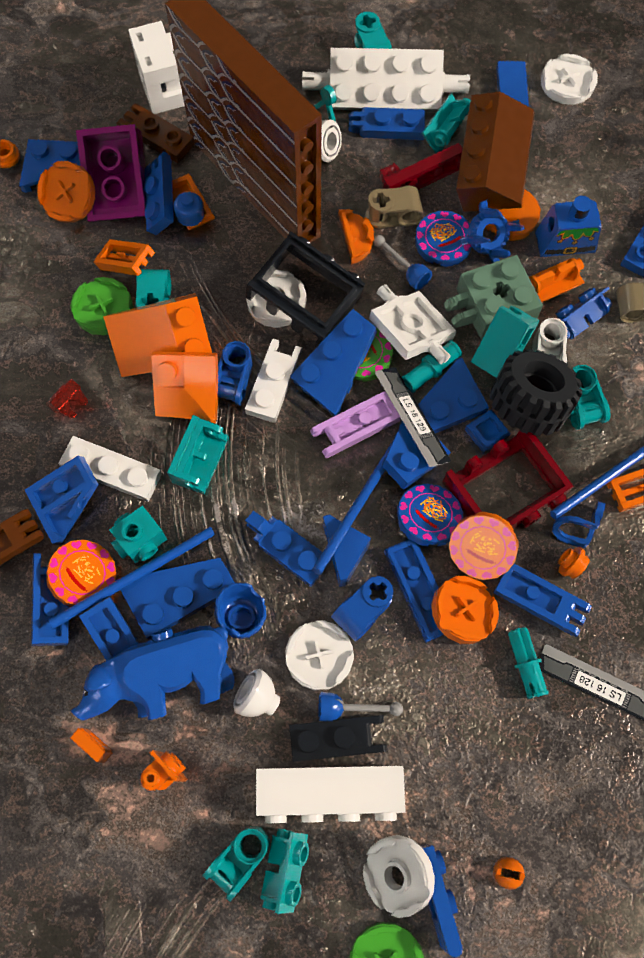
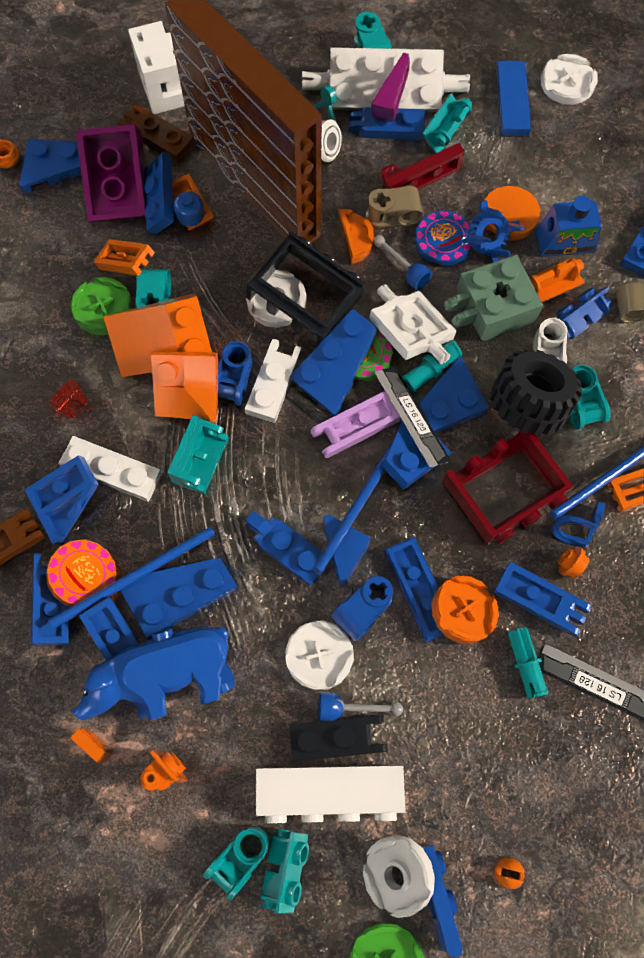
orange tile [37,161,95,223] -> none
teal brick [109,505,167,563] -> none
blue hair [214,583,266,639] -> none
white brick [233,669,280,717] -> none
blue tile [397,484,463,546] -> none
orange tile [449,512,519,580] -> none
reddish brown slope [456,92,535,212] -> none
blue tile [465,409,511,454] -> none
teal hinge [471,306,540,378] -> none
none -> magenta slope [371,53,410,122]

